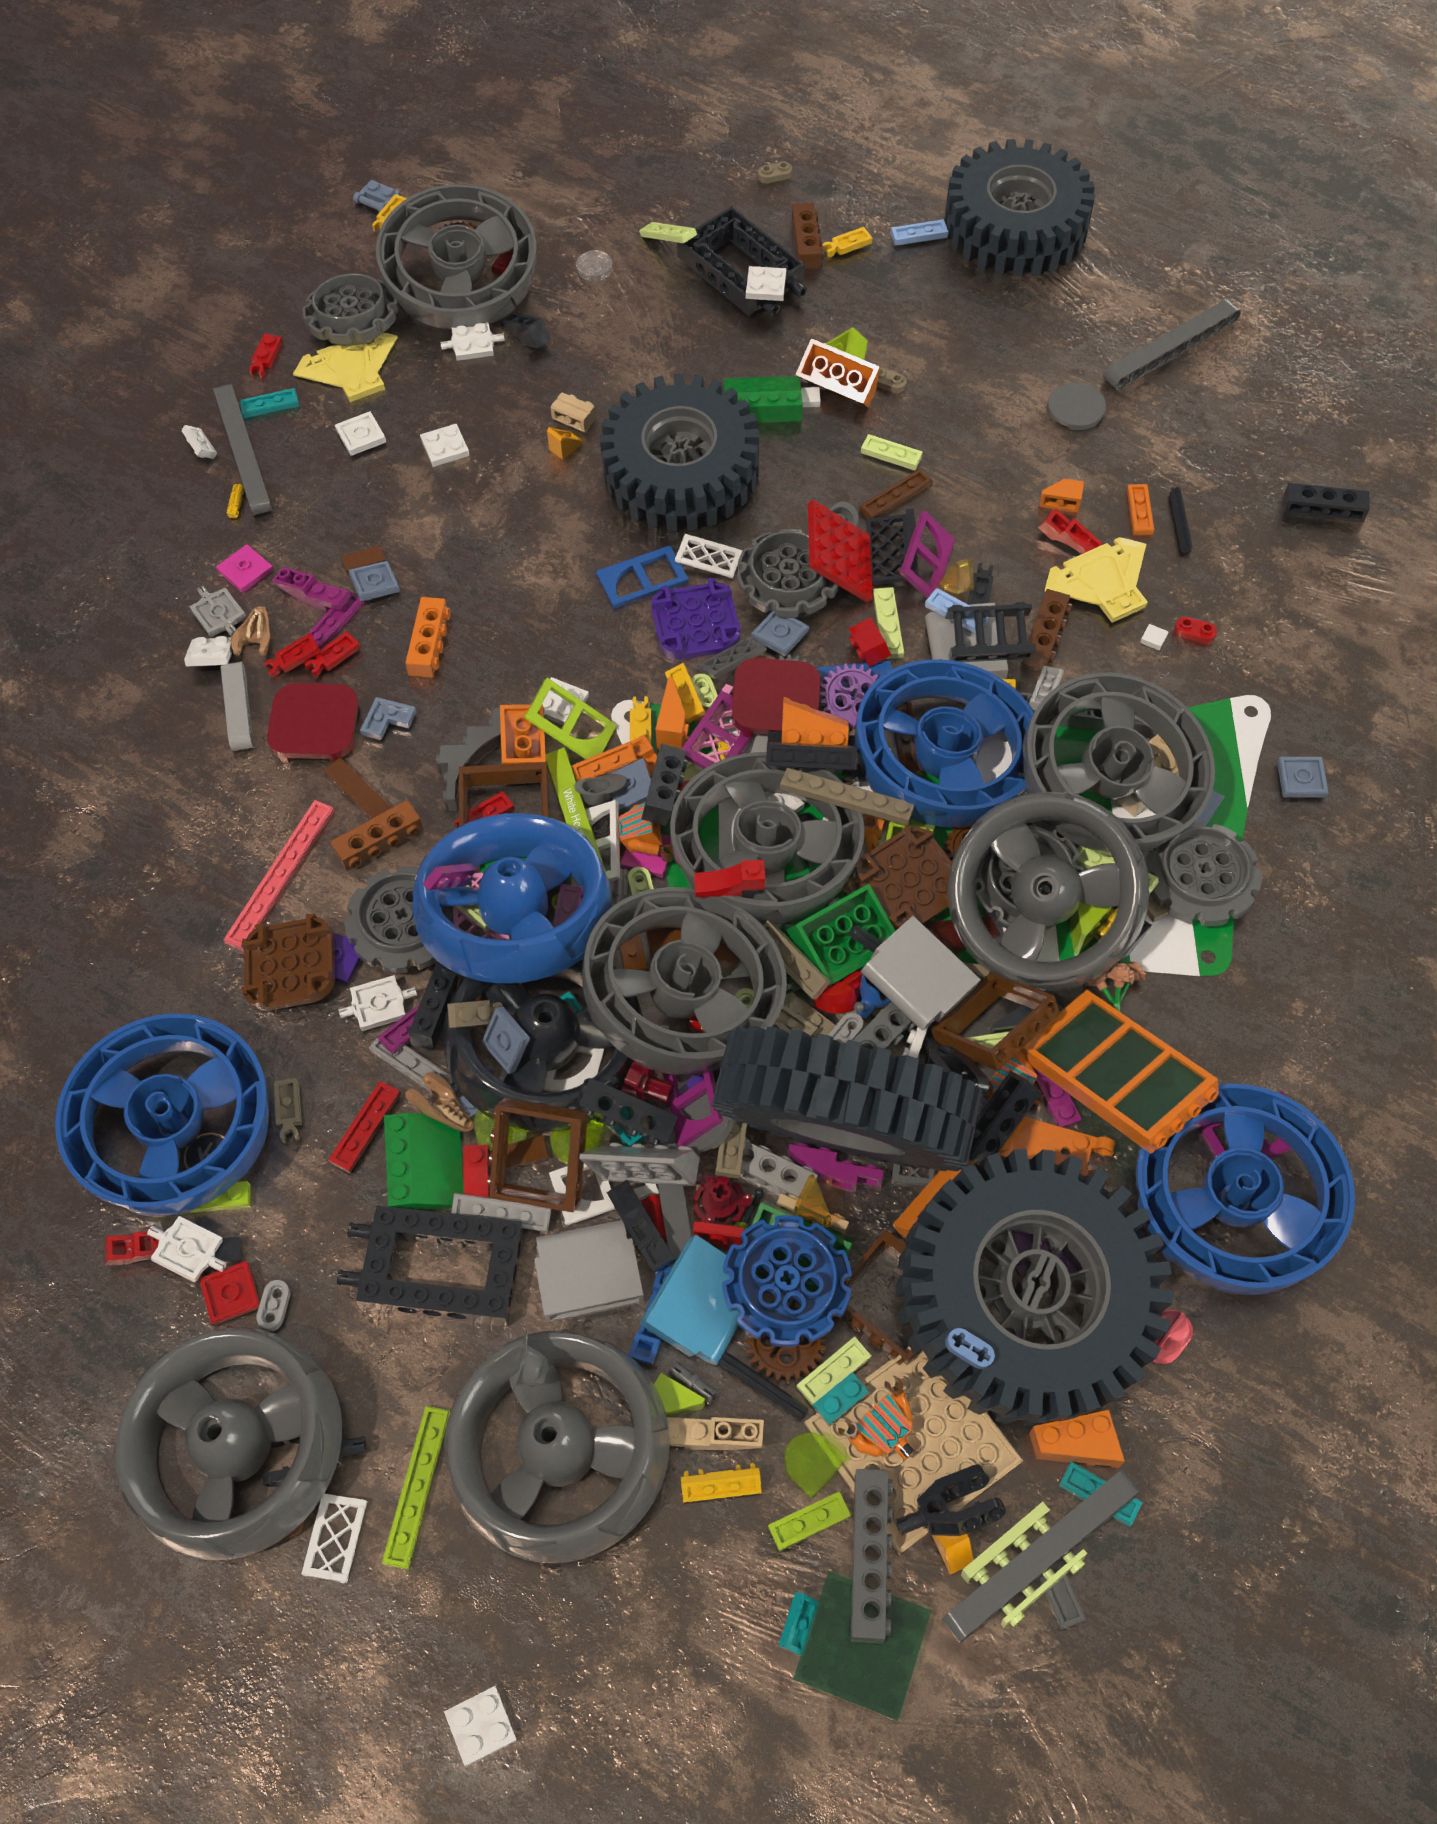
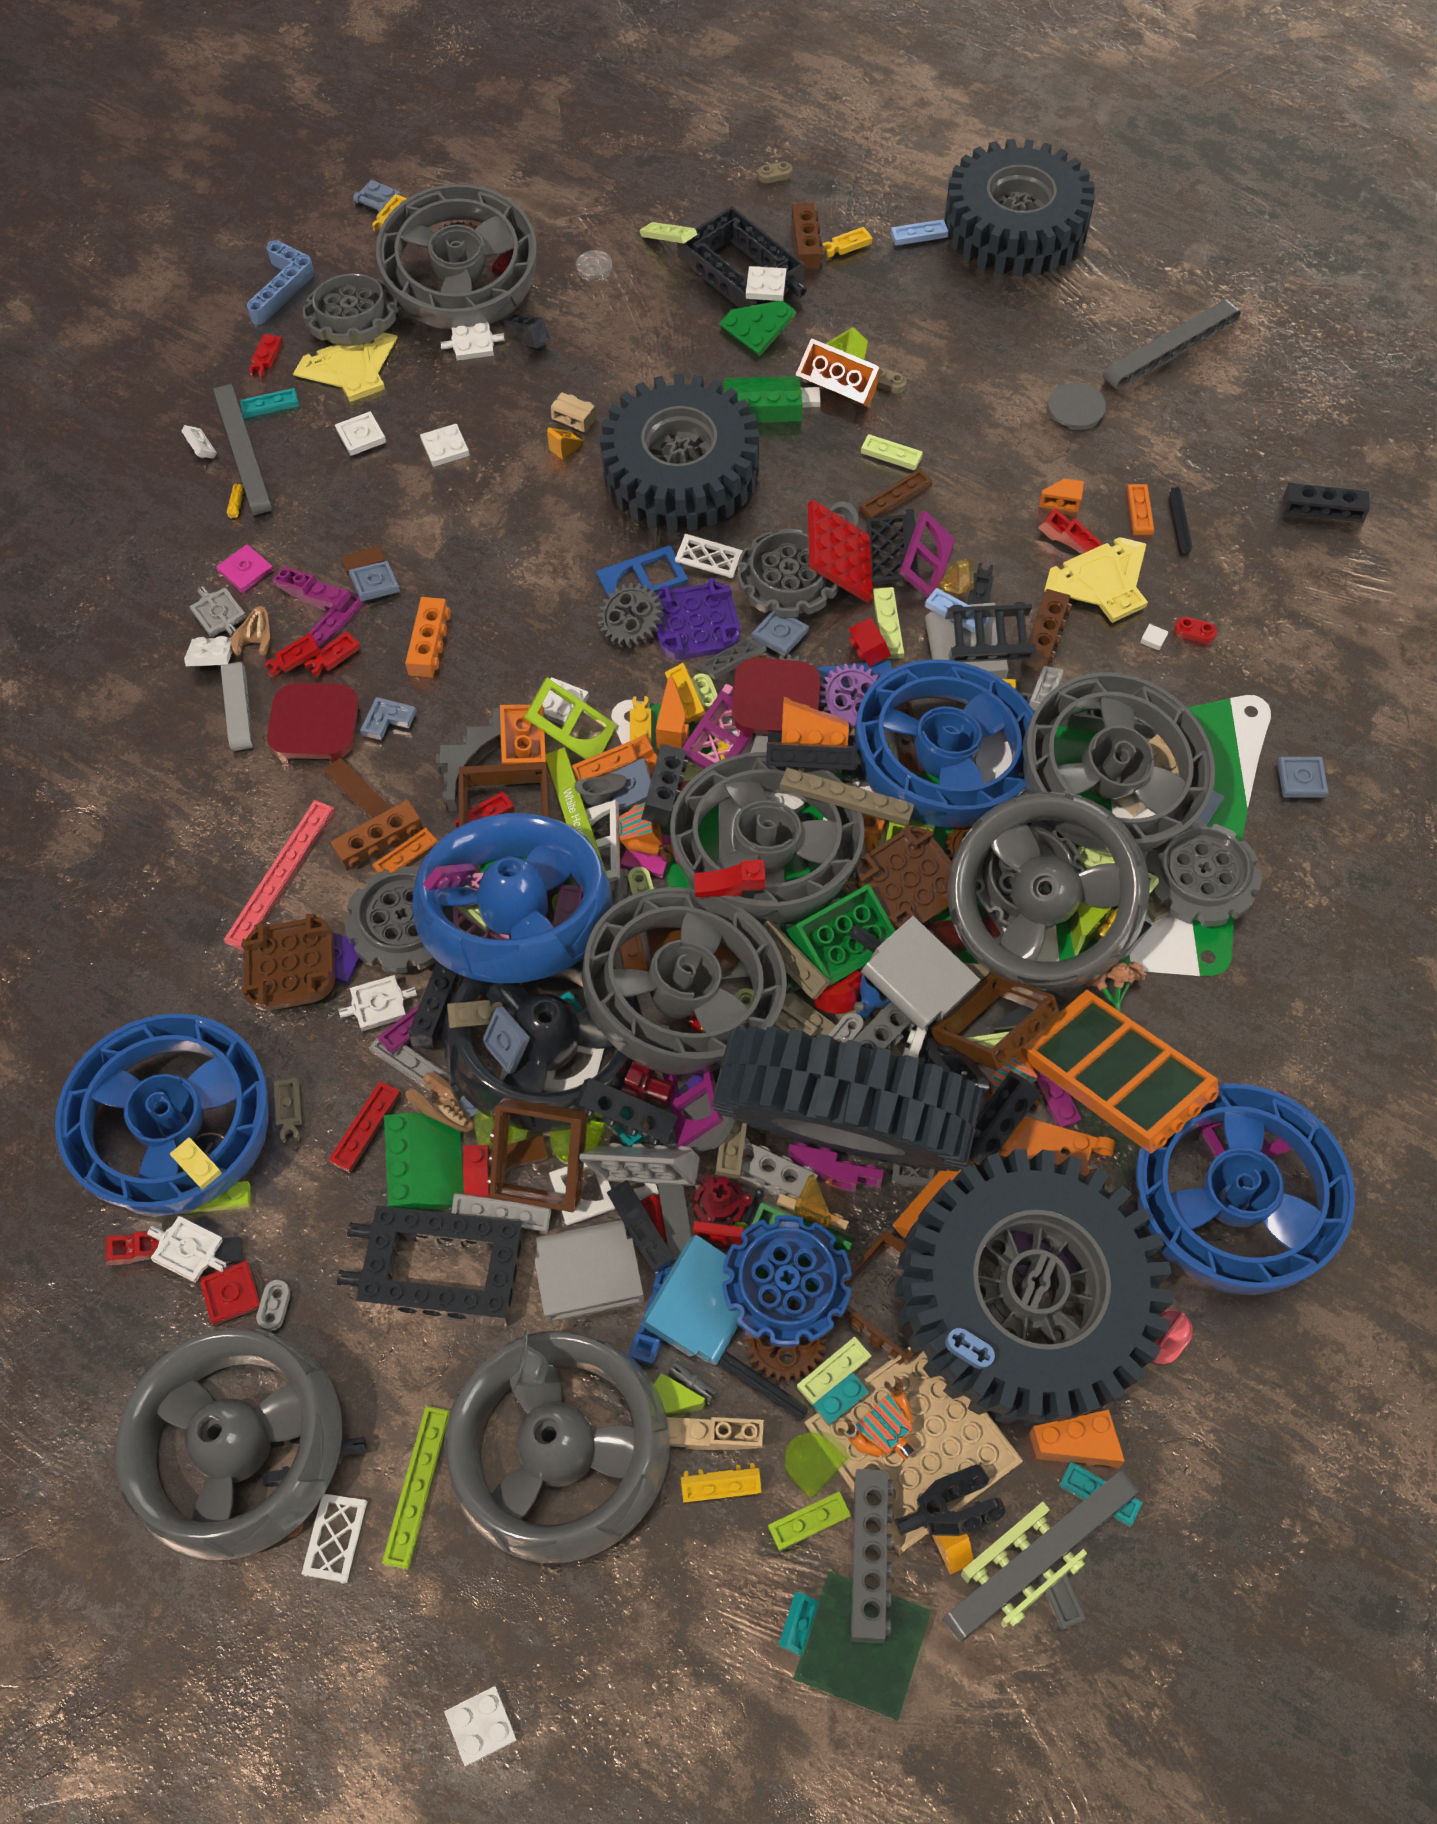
none -> light yellow plate [170,1137,222,1190]
none -> medium blue beam [247,241,315,325]
none -> orange tile [372,827,439,873]
none -> dark grey gear [597,583,664,648]
none -> green plate [719,301,797,357]

